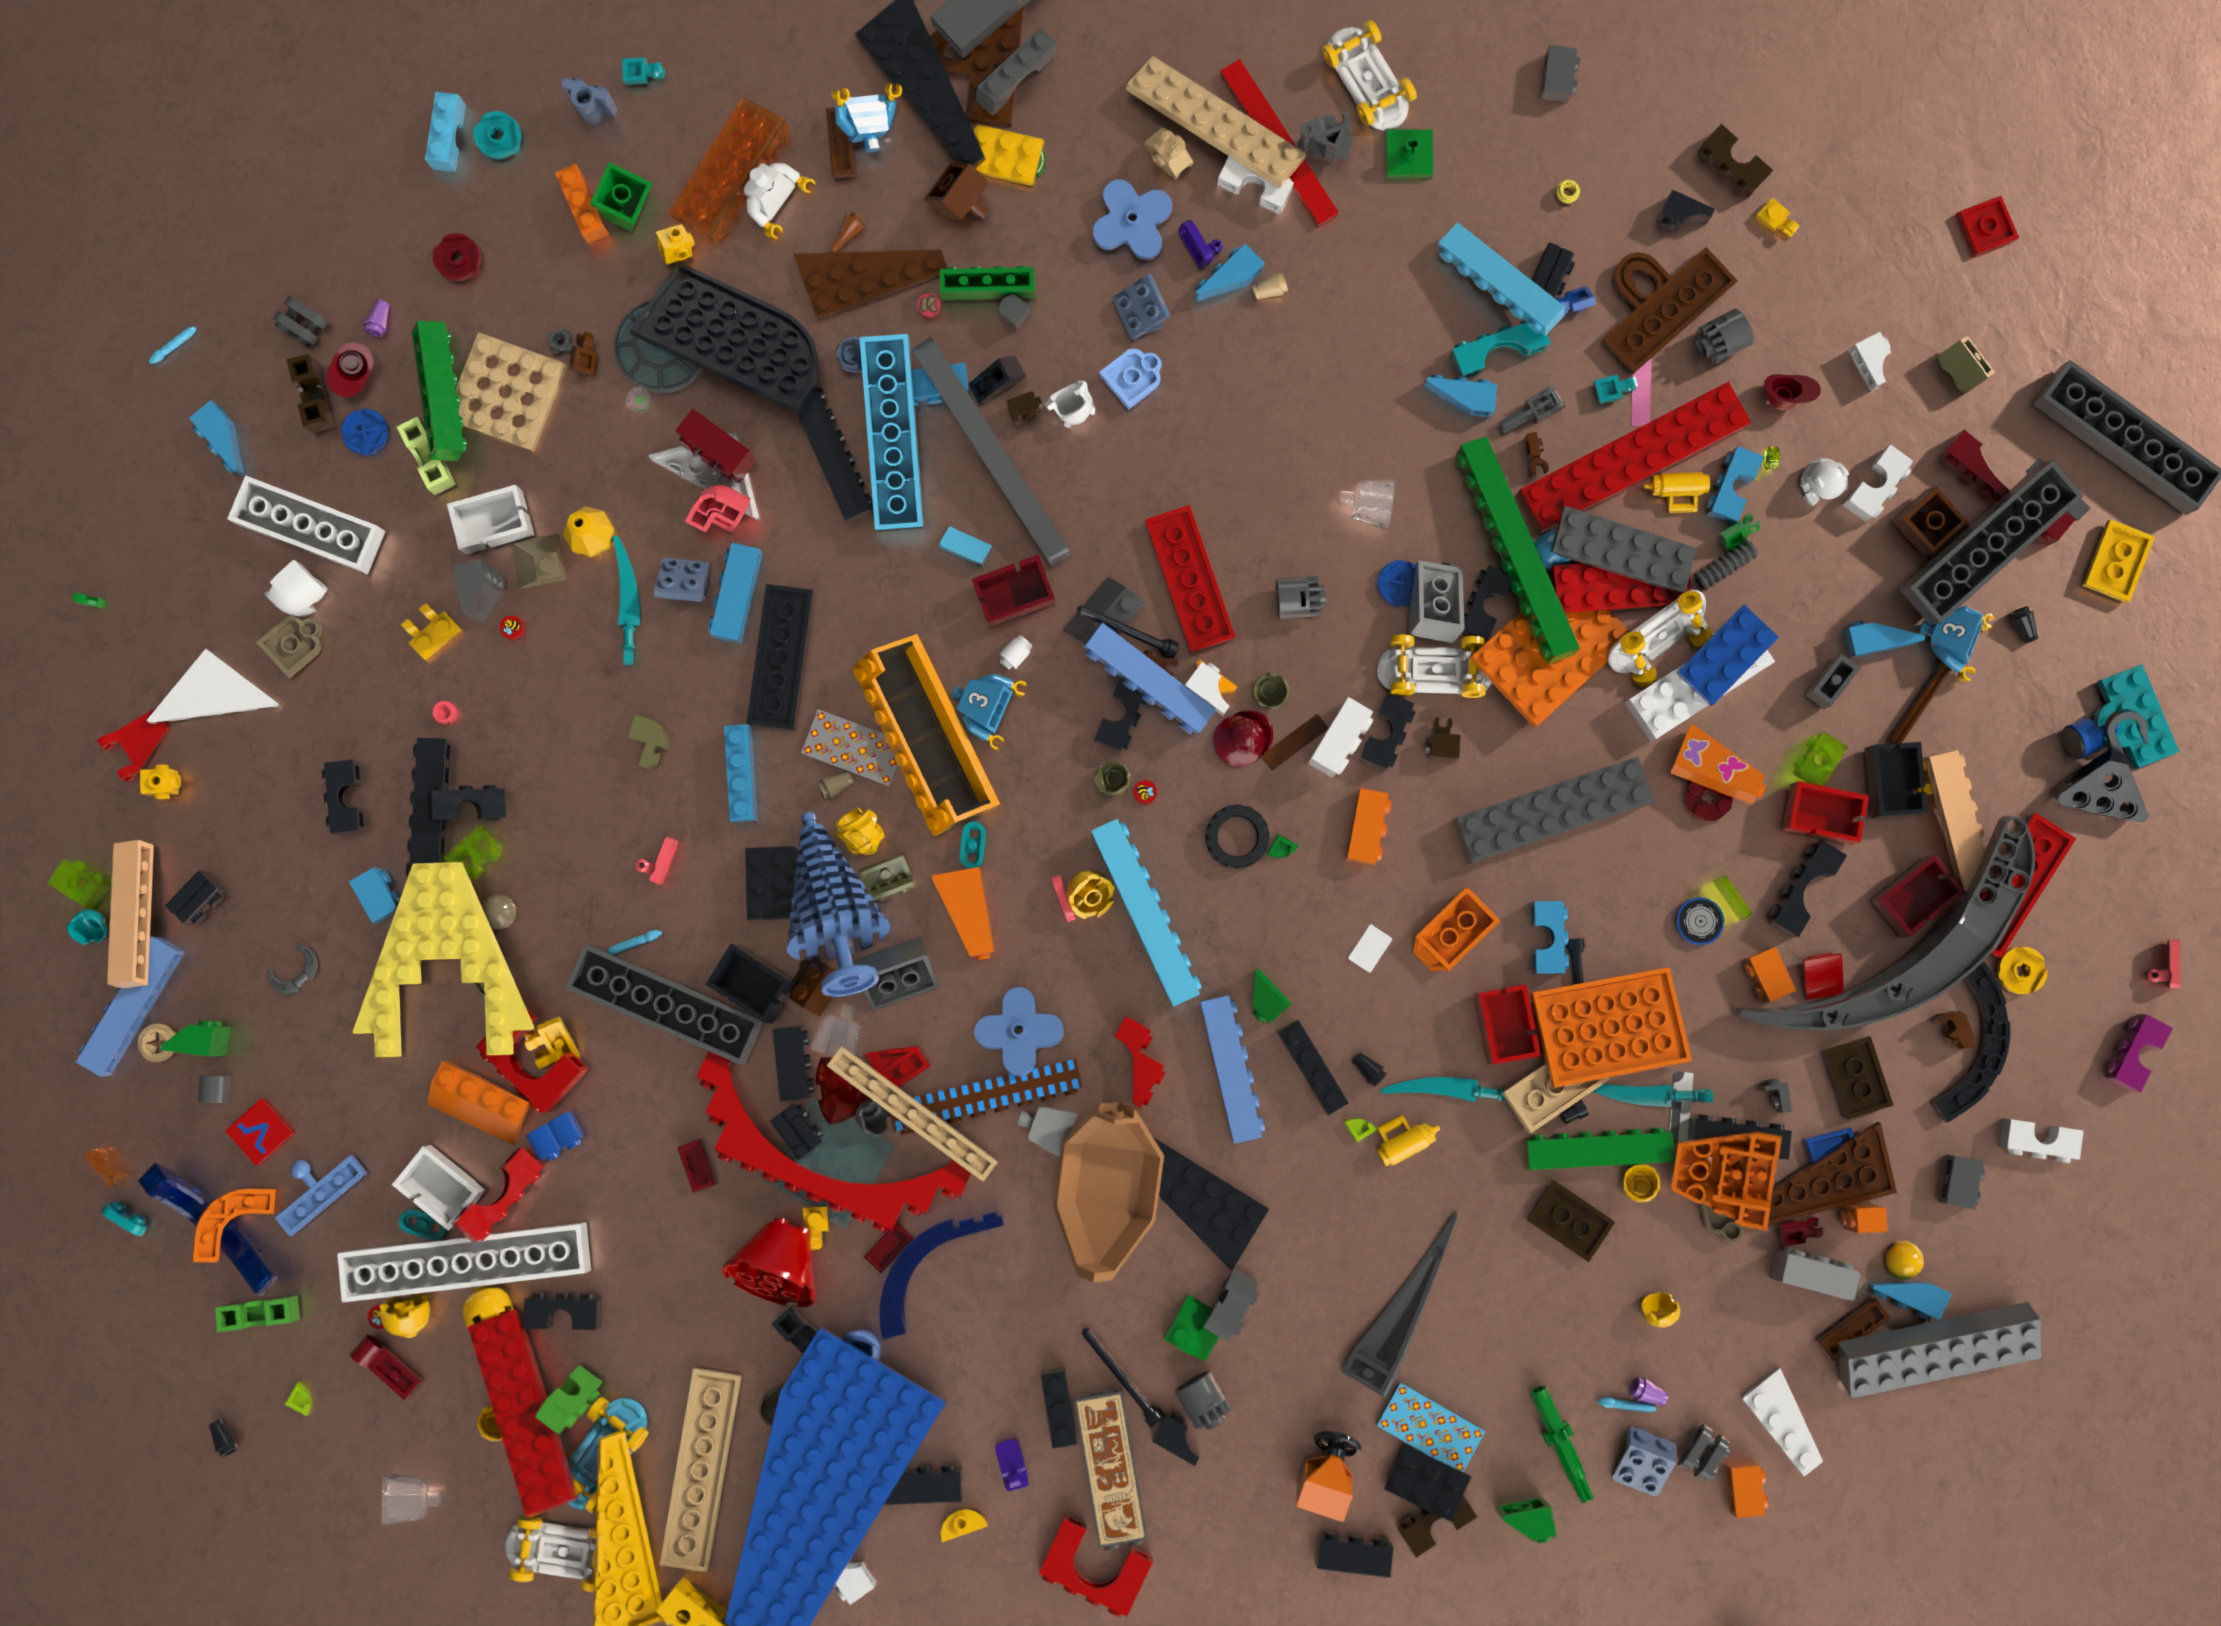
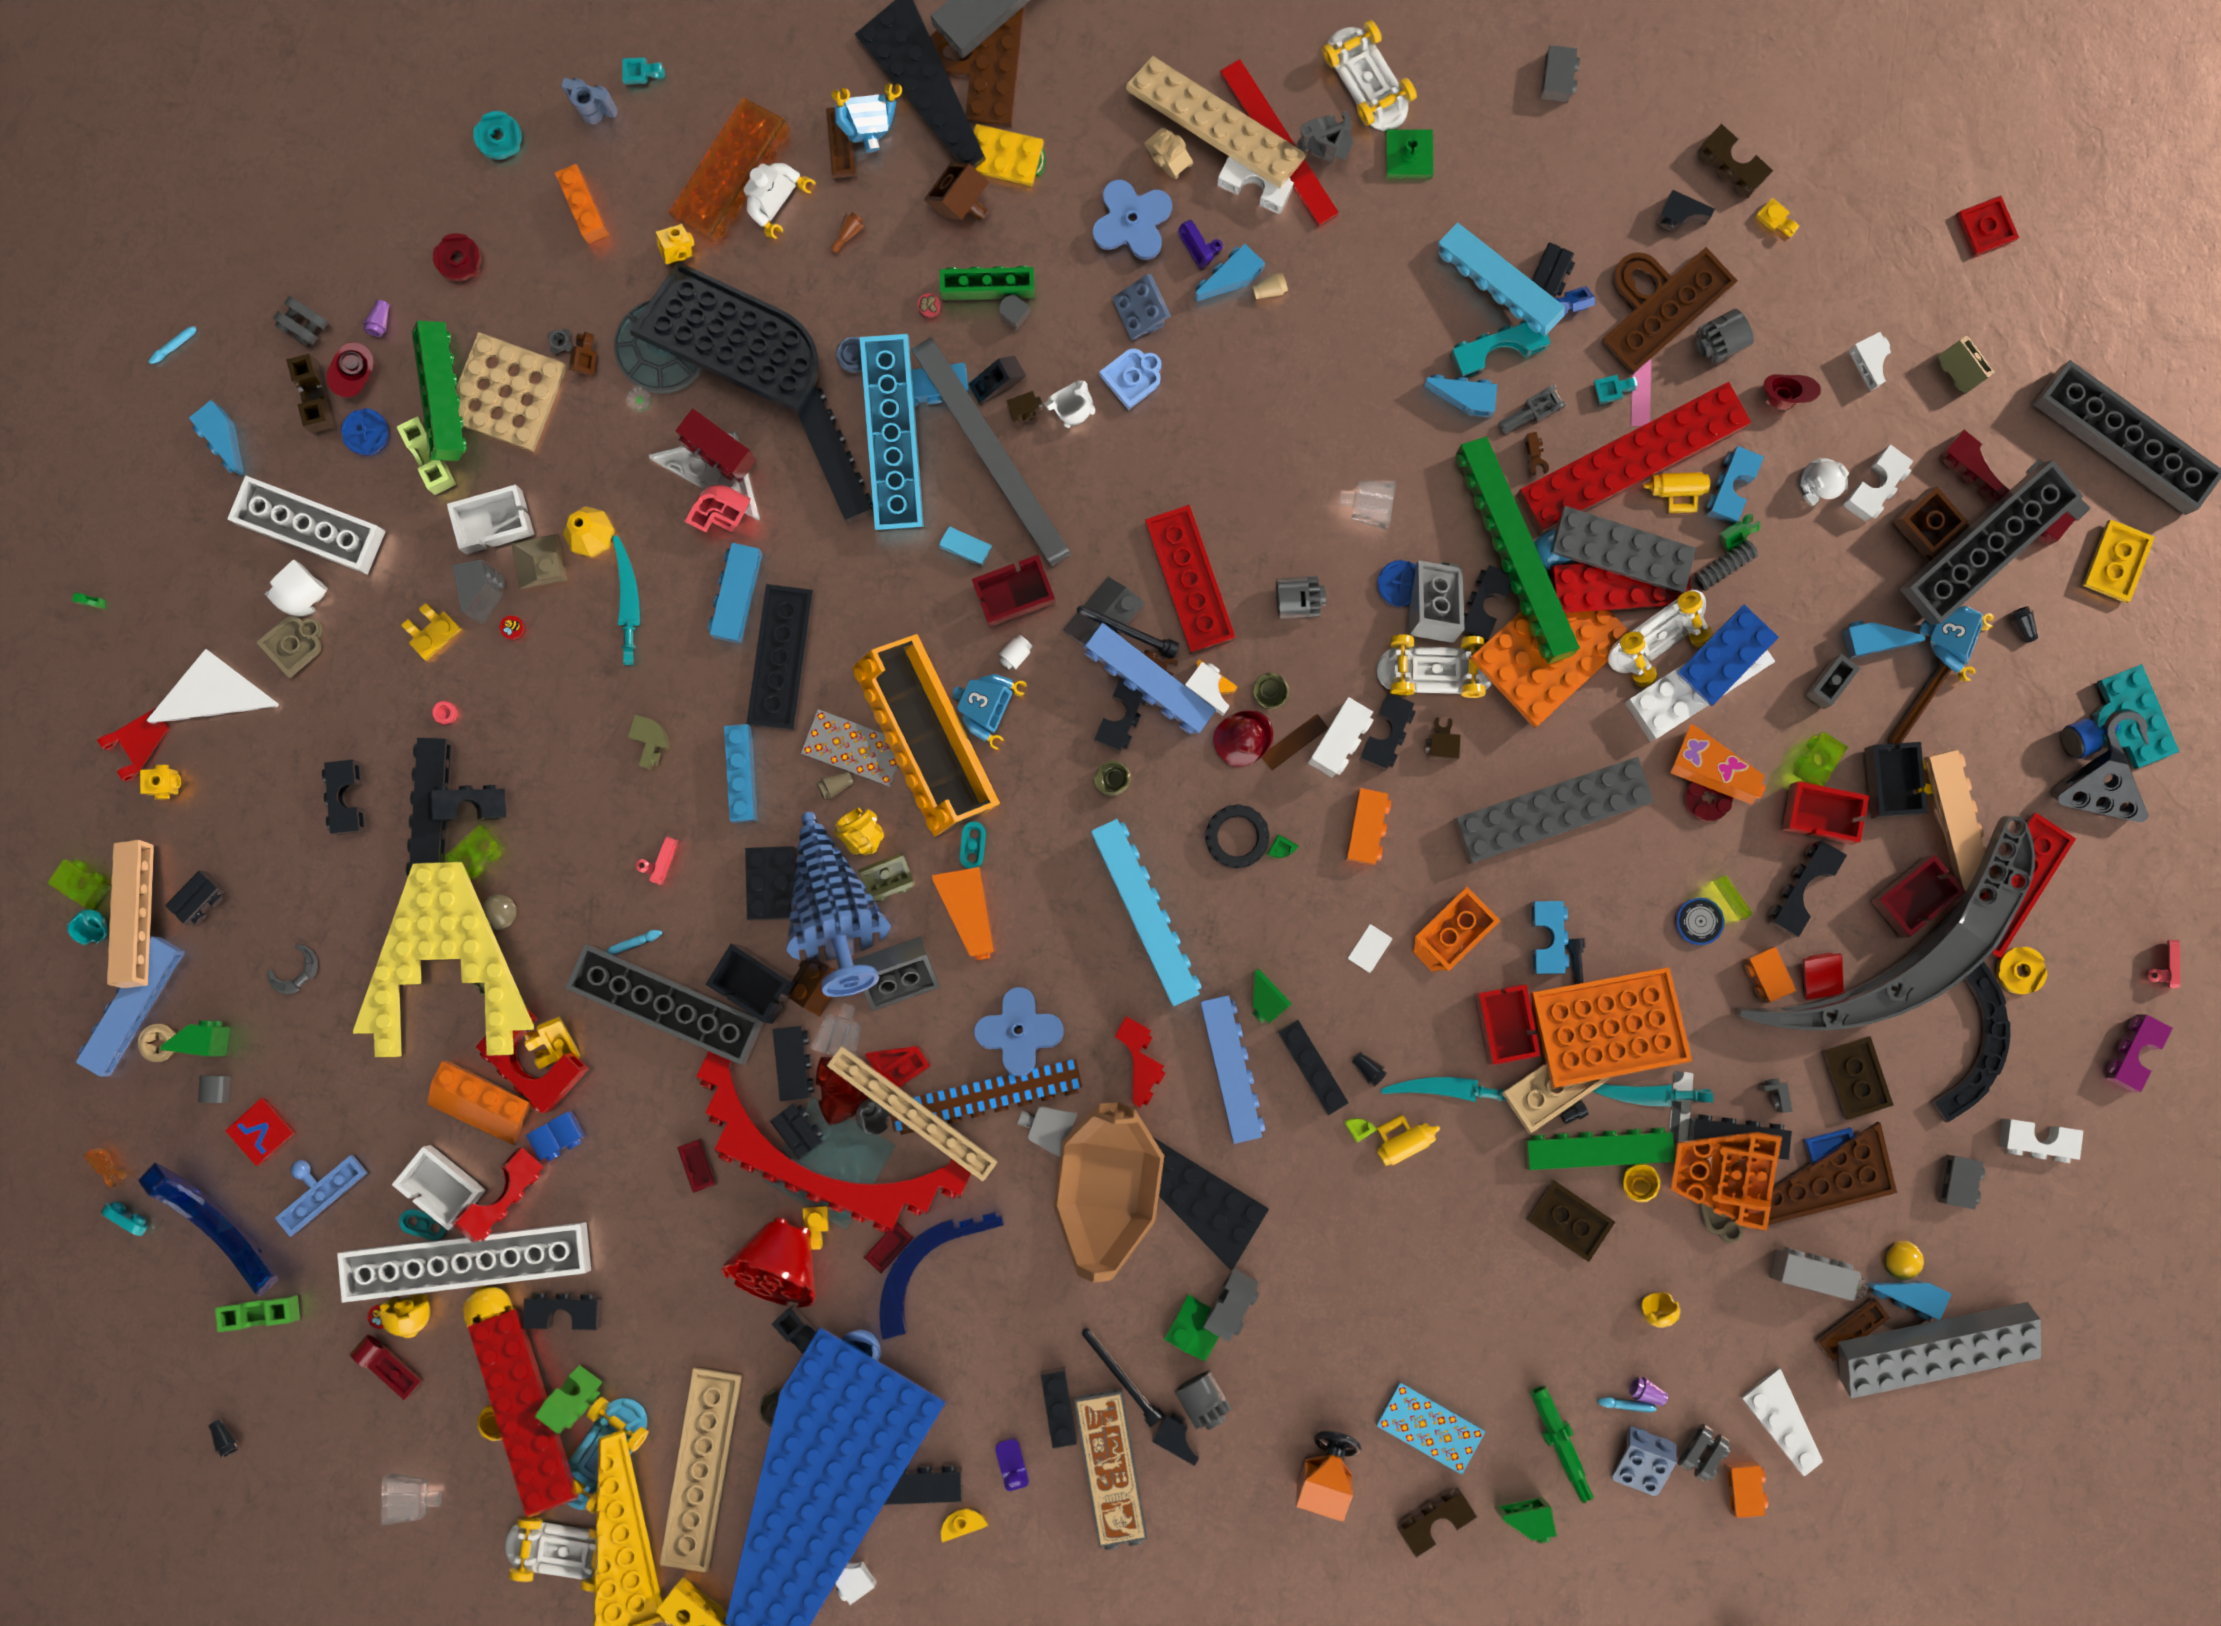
orange plate [192,1188,276,1262] -> none
lime tile [285,1382,312,1416] -> none
dark azure brick [349,867,401,924] -> none
medium azure arch [425,92,466,172] -> none
green slope [590,162,653,232] -> none
sand blue plate [653,558,710,602] -> none
reddish brown wing [794,249,948,321] -> none
dark grey arch [975,28,1057,116] -> none
red arch [1039,1515,1153,1617] -> none
coral tile [1051,875,1076,922] -> none
yellow cylinder [1066,870,1115,919] -> none
tile [1133,780,1157,804] -> none
black brick [1315,1531,1394,1578] -> none
dark grey plate [1342,1213,1459,1397] -> none
black plate [1384,1444,1472,1523] -> none
light yellow plate [1556,180,1580,204] -> none
clear neon green tile [1764,446,1781,470] -> none
dark red plate [1779,1217,1824,1247] -> none
orange brick [1839,1203,1888,1233] -> none
reddish brown hand [1931,1011,1976,1049] -> none

